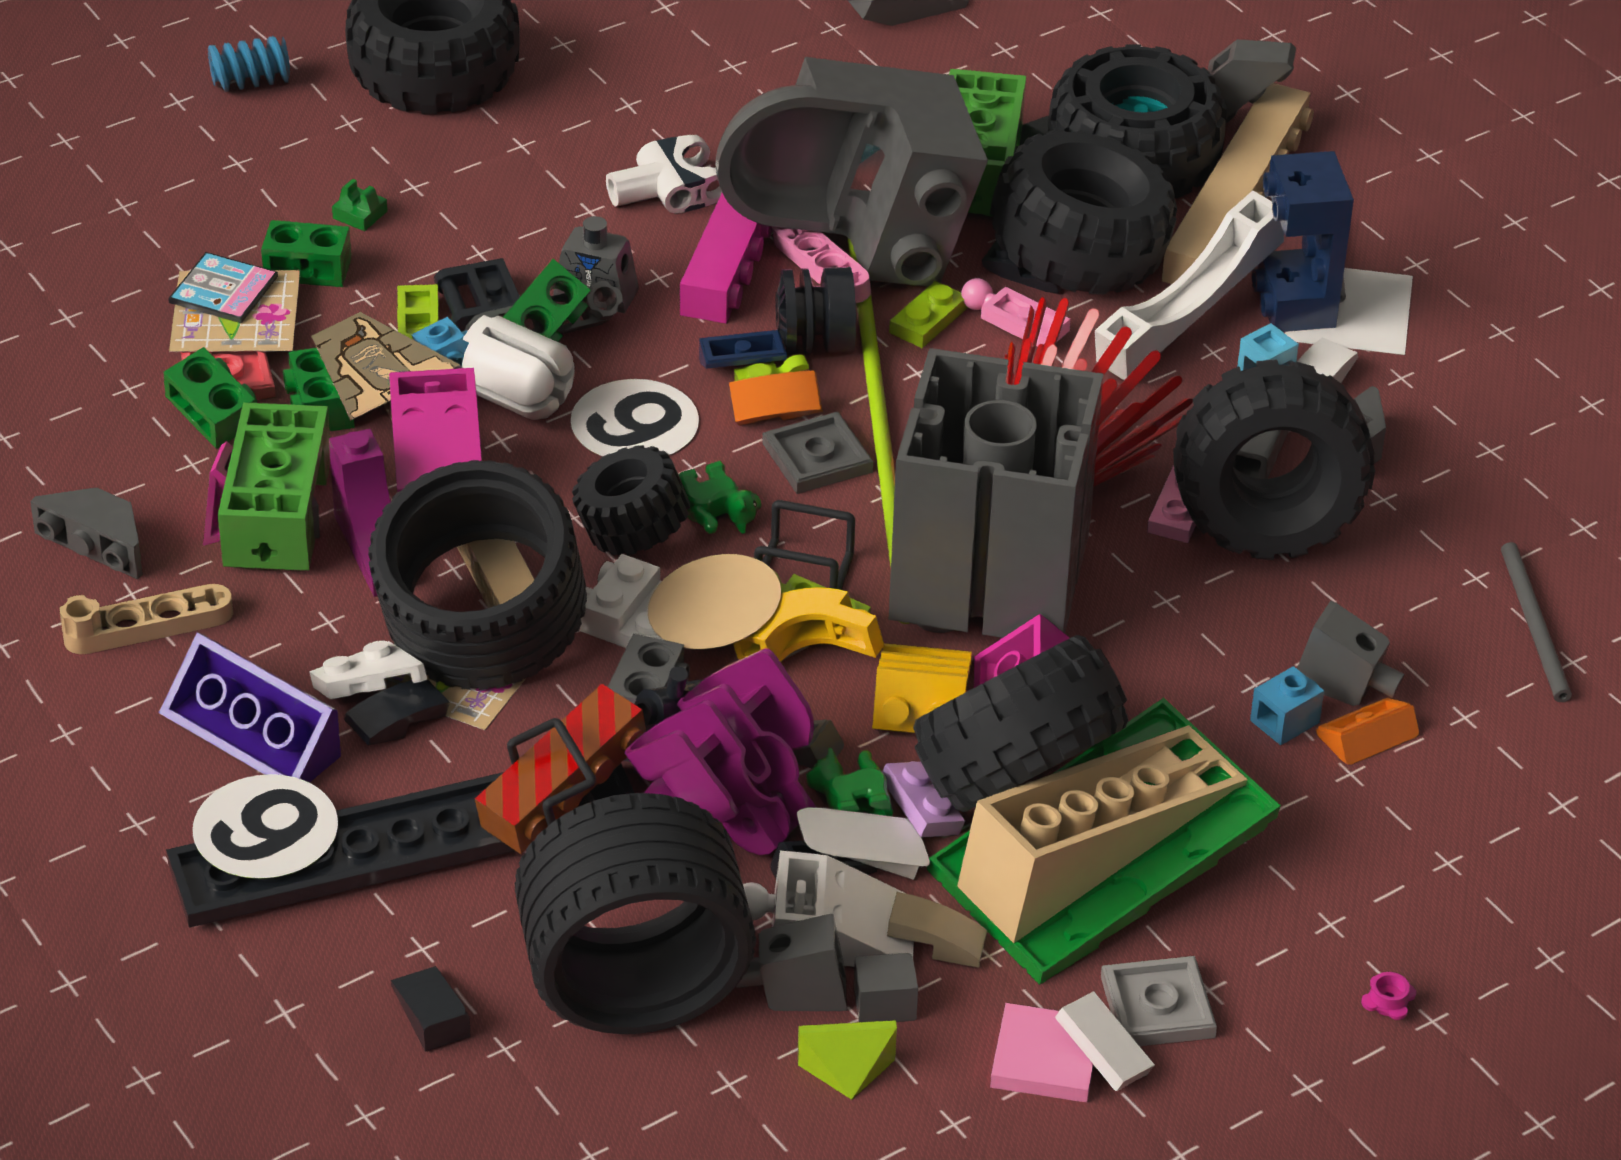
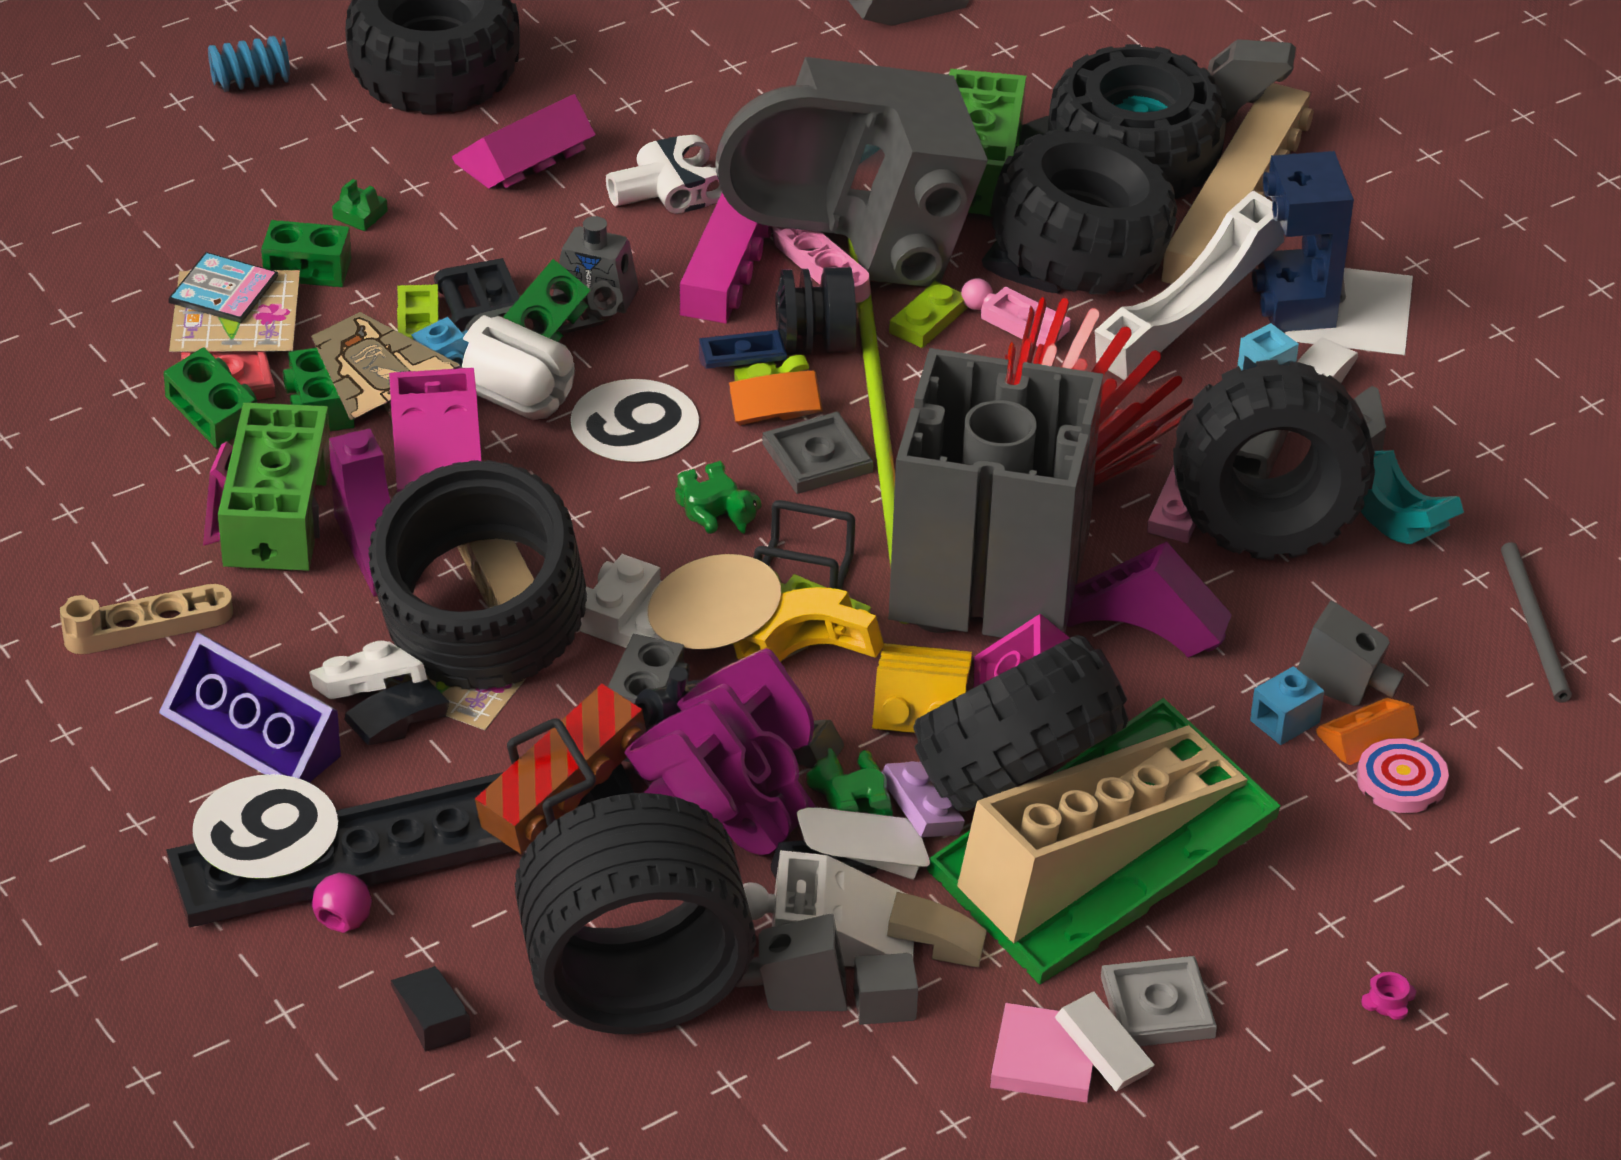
dark grey slope [30,487,143,579] -> none
black tyre [572,445,690,555] -> none
lime slope [798,1020,897,1100] -> none
none -> dark pink piece [312,872,372,933]
none -> dark pink slope [452,94,596,189]
none -> magenta arch [1067,541,1232,657]
none -> bright pink tile [1356,739,1449,813]
none -> teal arch [1361,450,1464,544]

